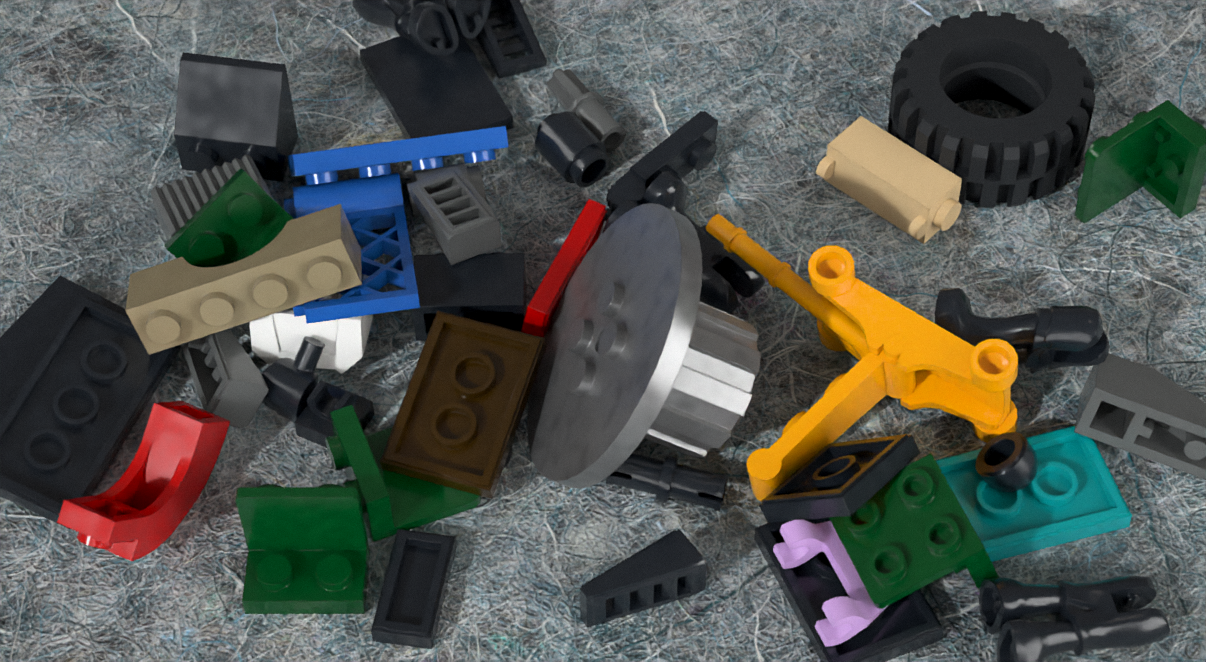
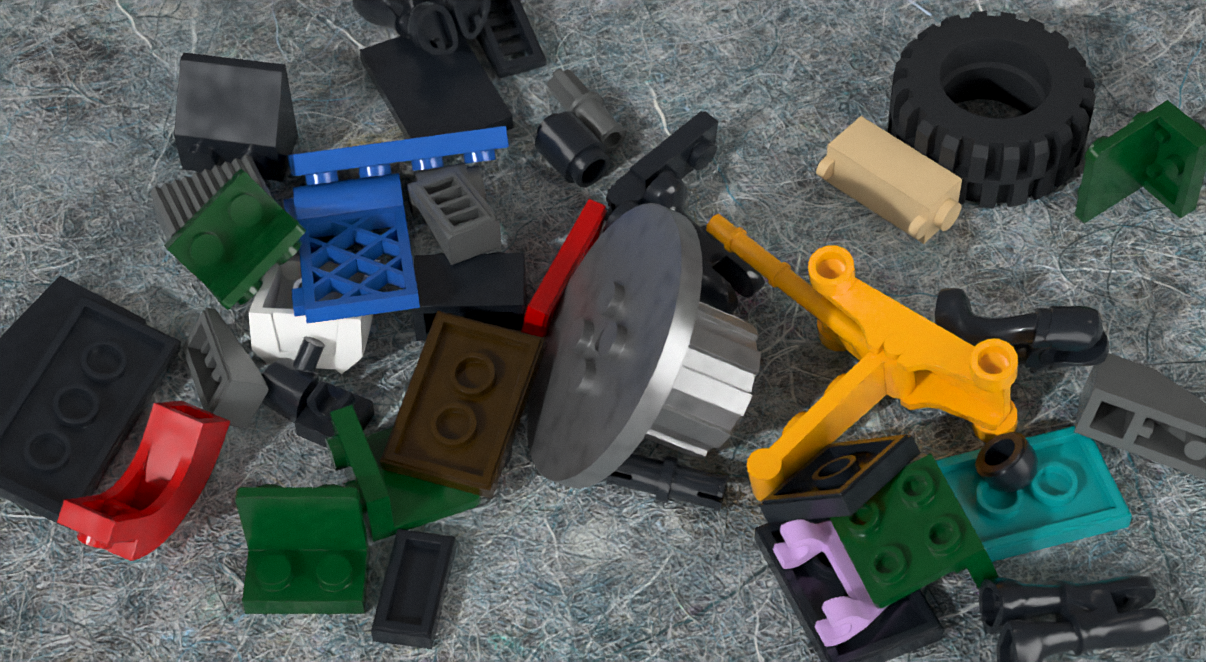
dark tan arch [125,204,362,355] -> none
black slope [580,529,706,628] -> none

